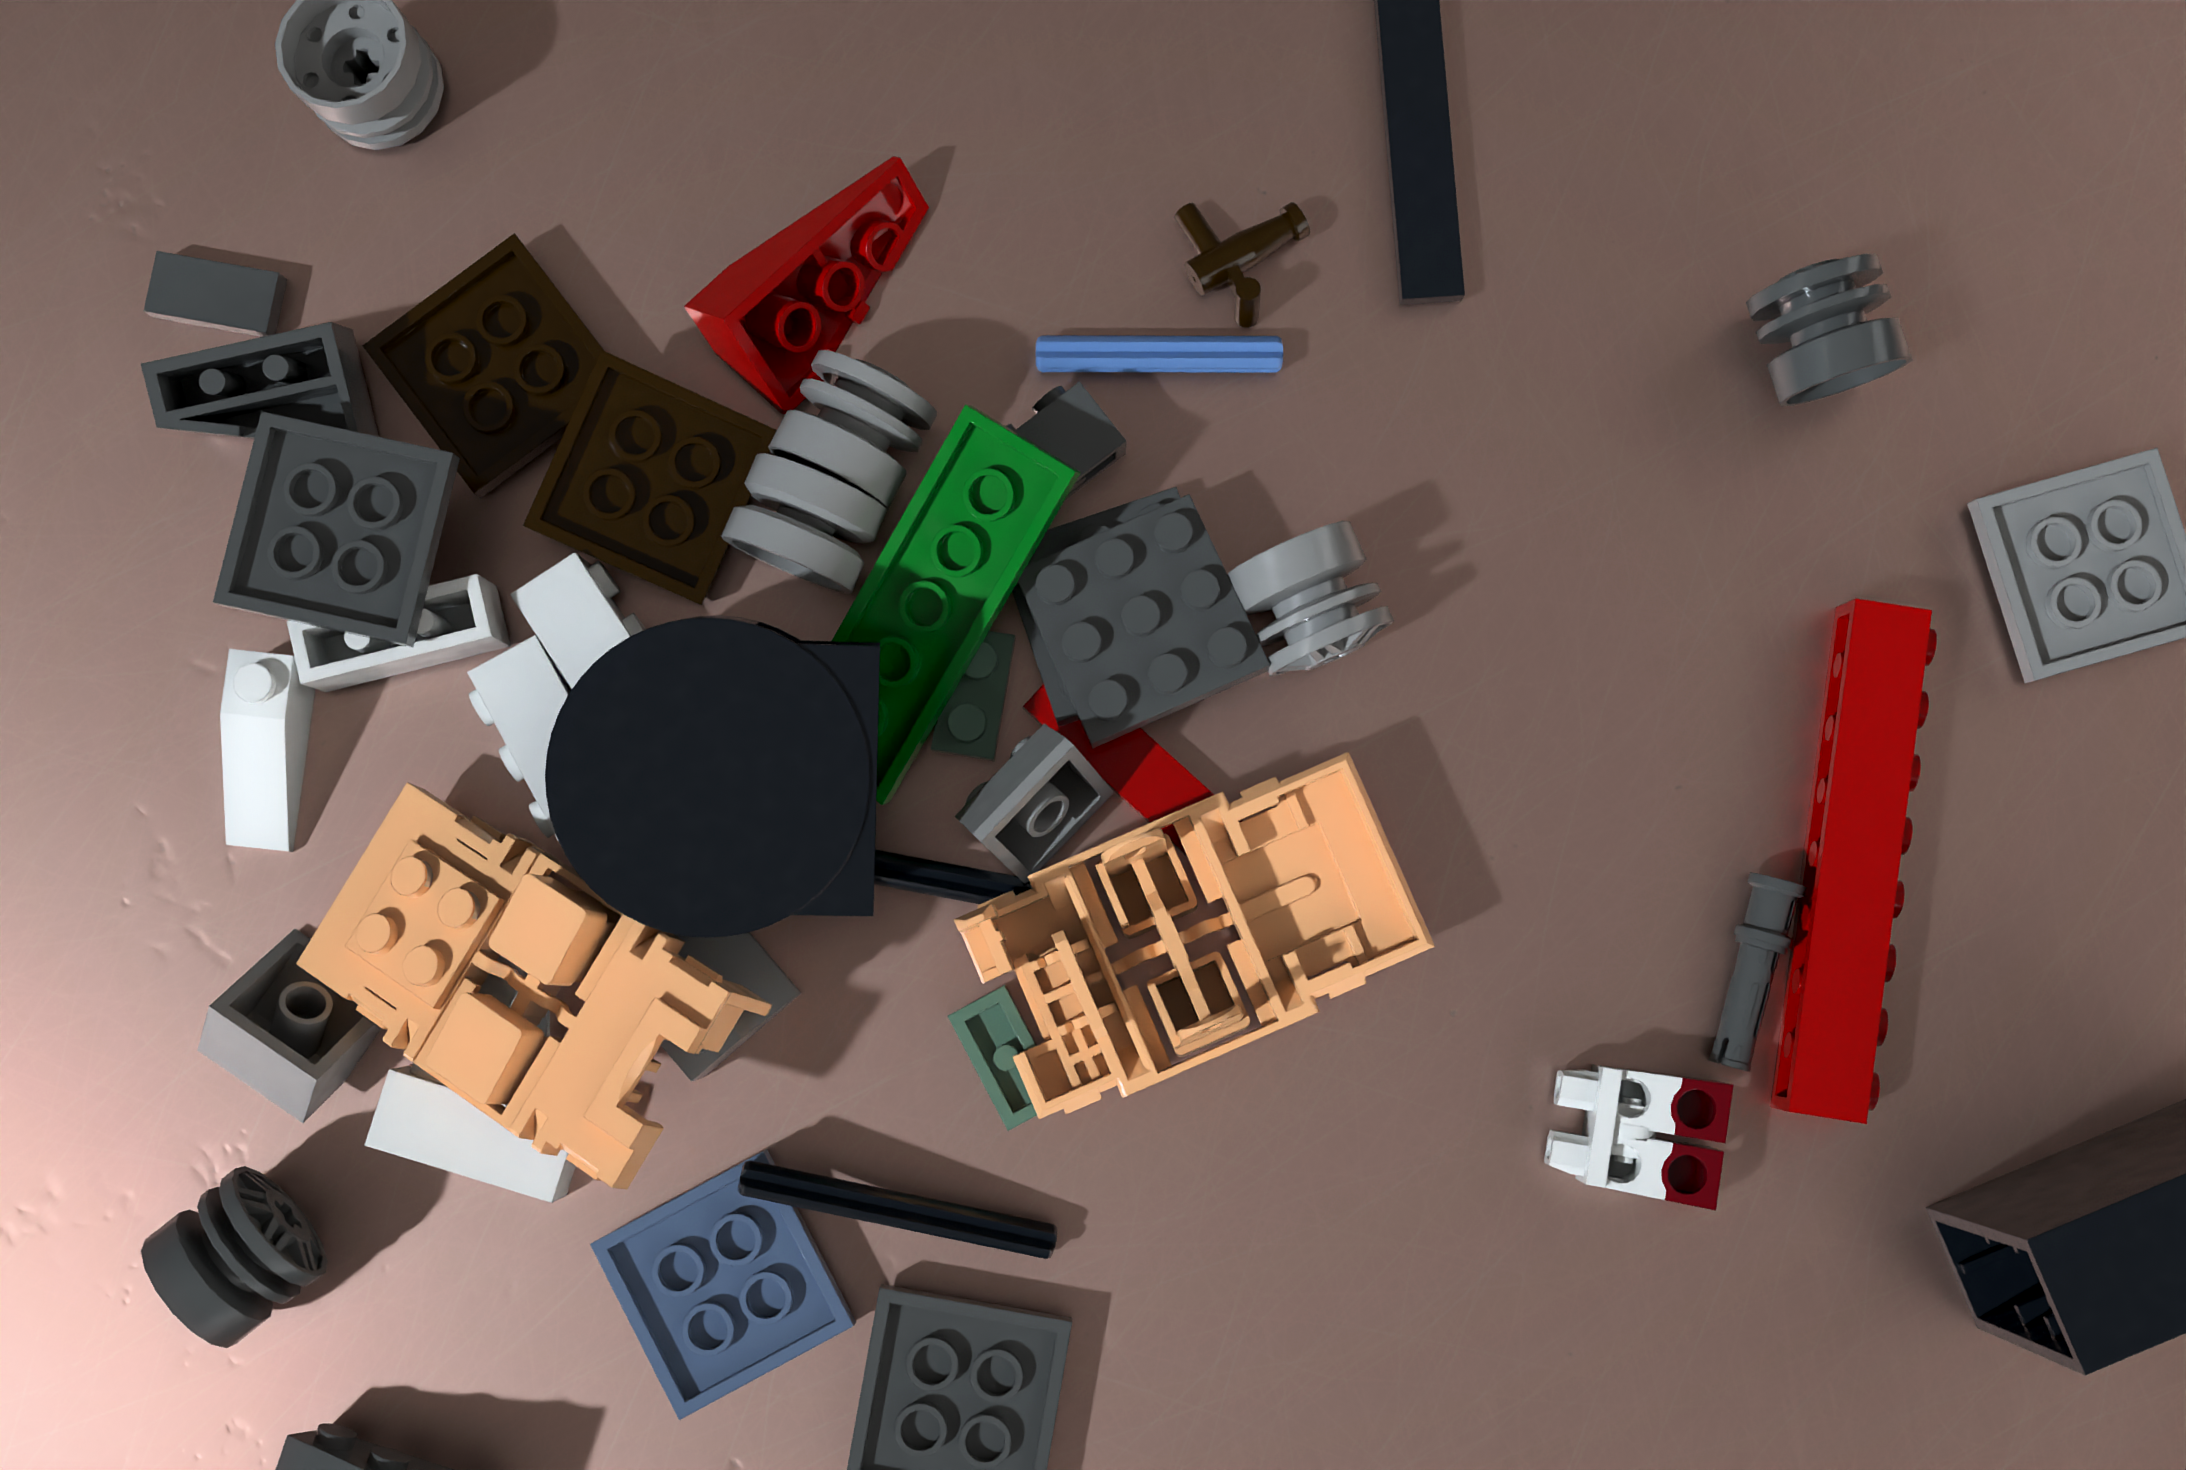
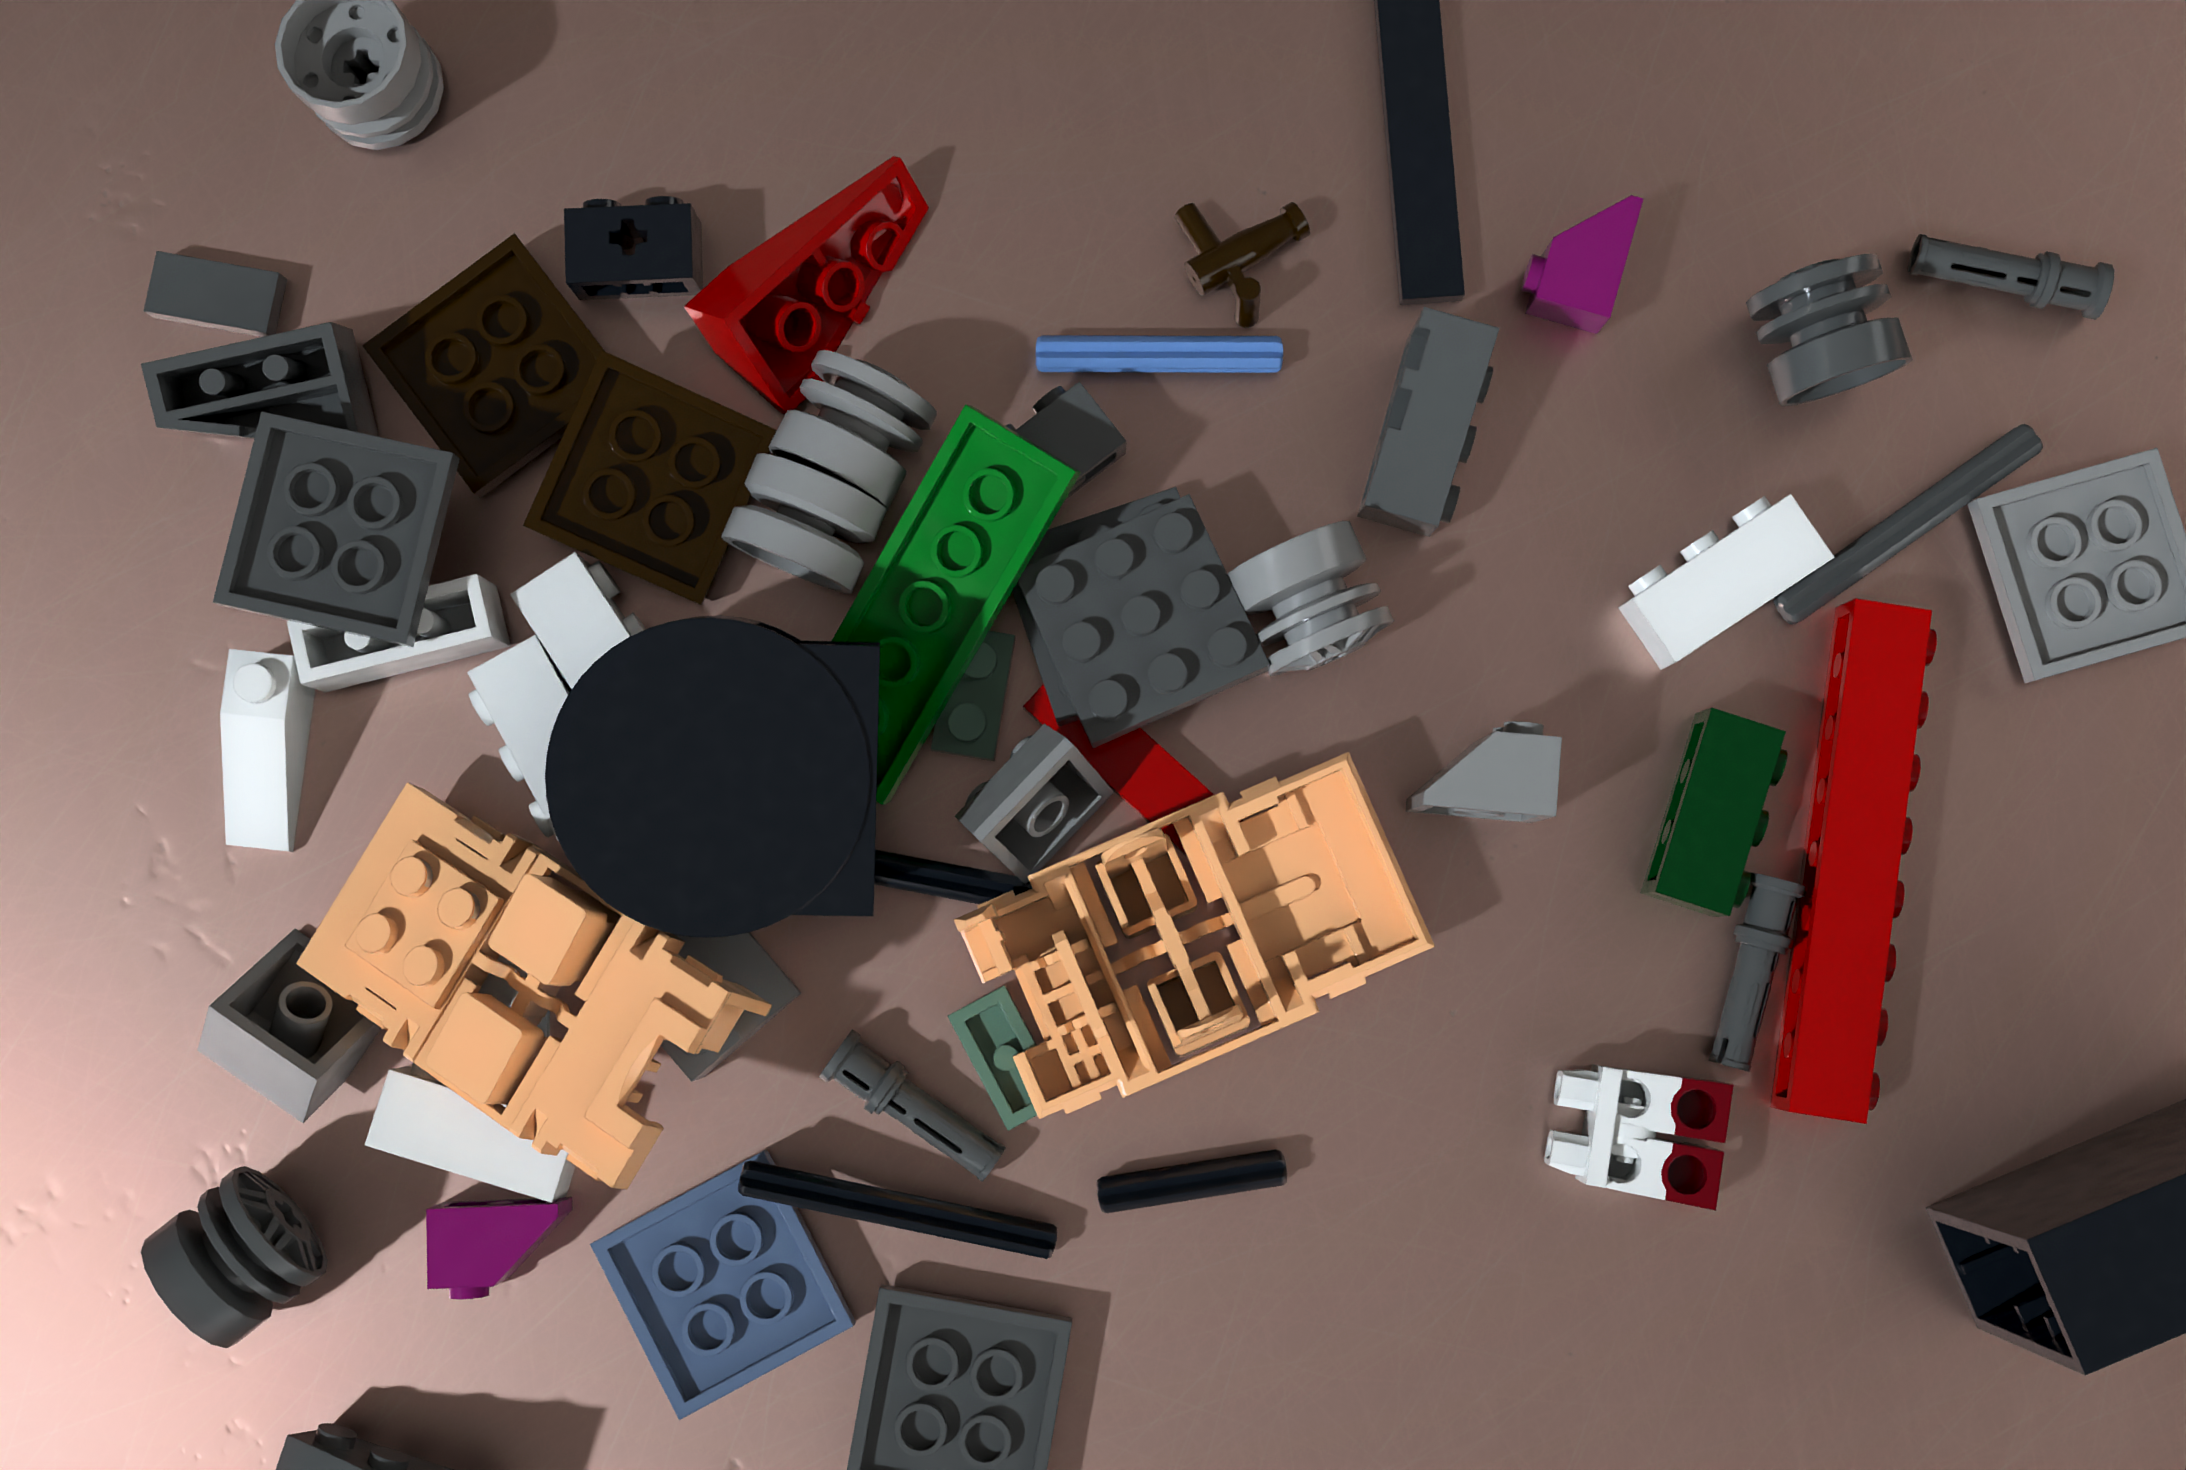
none -> magenta slope [426,1197,573,1299]
none -> black brick [564,196,703,300]
none -> dark grey pin [819,1029,1006,1182]
none -> black axle [1096,1149,1287,1213]
none -> dark grey wedge [1357,307,1500,537]
none -> light grey slope [1406,721,1562,823]
none -> magenta slope [1521,195,1643,334]
none -> white brick [1618,494,1835,670]
none -> dark green brick [1640,707,1788,917]
none -> dark grey axle [1774,424,2043,625]
none -> dark grey pin [1908,234,2114,320]

